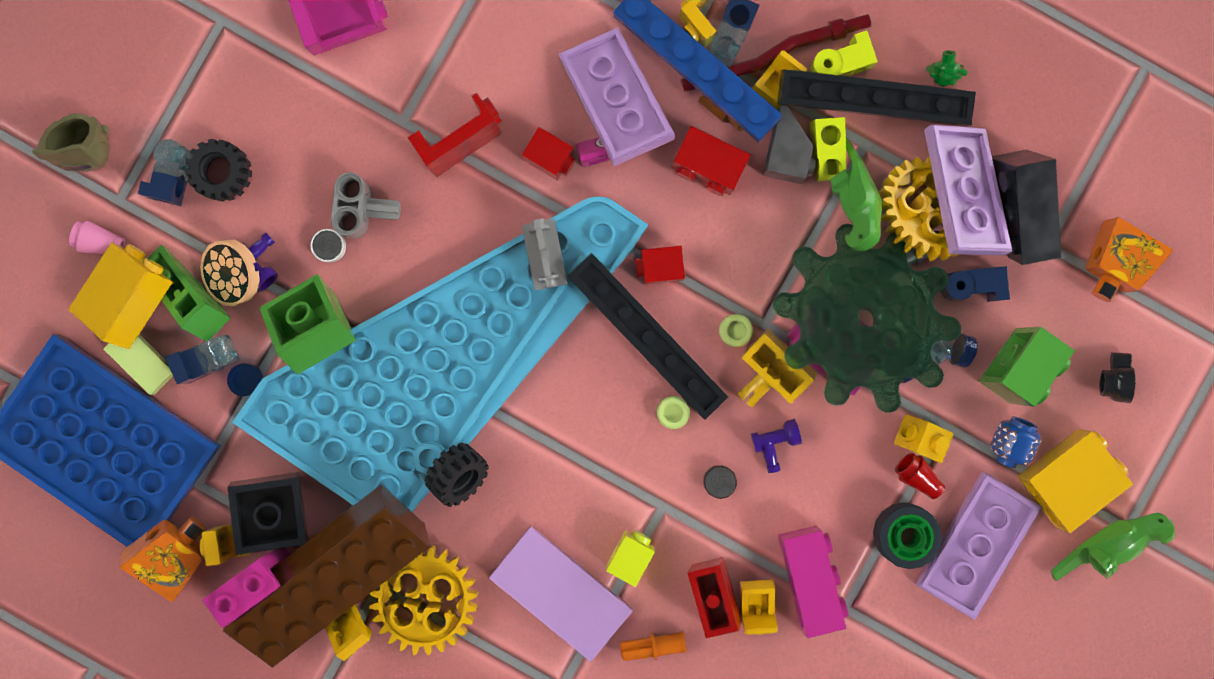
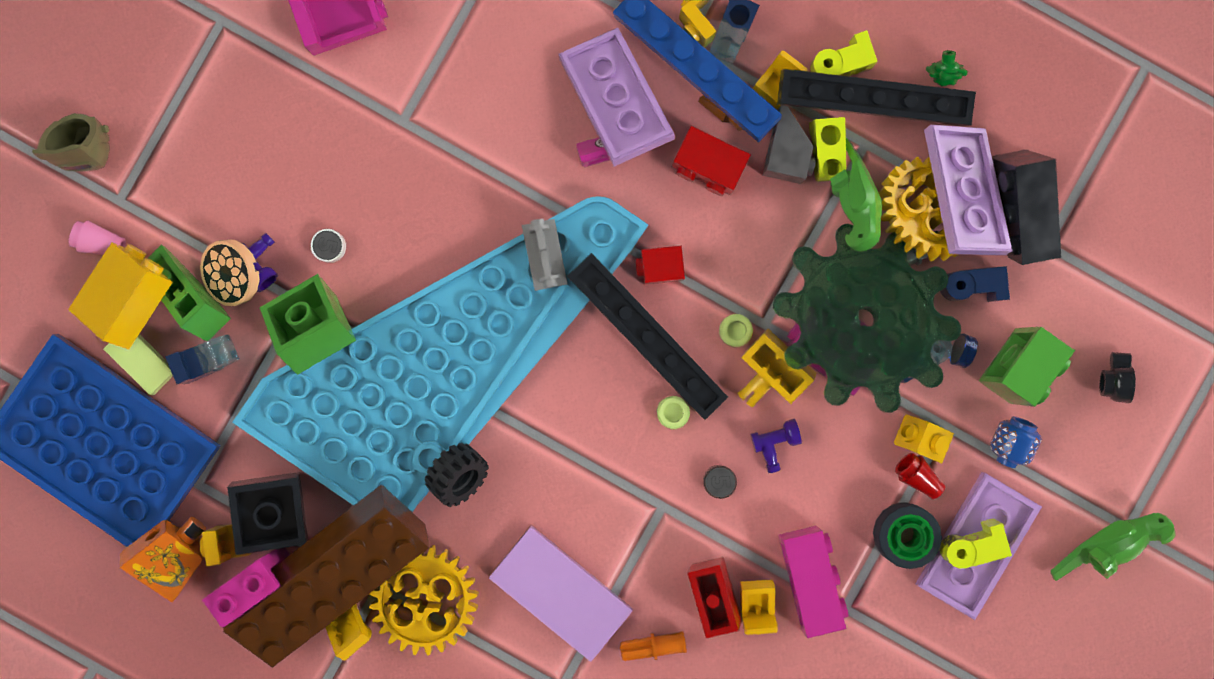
leg [138,139,192,206] -> none
black tyre [185,139,252,201] -> none
clear blue tile [227,363,263,396] -> none
light grey beam [331,172,401,239] -> none
red panel [408,92,502,177] -> none
red brick [522,127,576,181] -> none
neon yellow brick [606,530,655,587] -> none
dark red bar [681,14,871,92] -> none
yellow brick [1017,429,1133,533] -> none
orange torso [1086,217,1173,302] -> none
none -> neon yellow leg [940,518,1012,569]

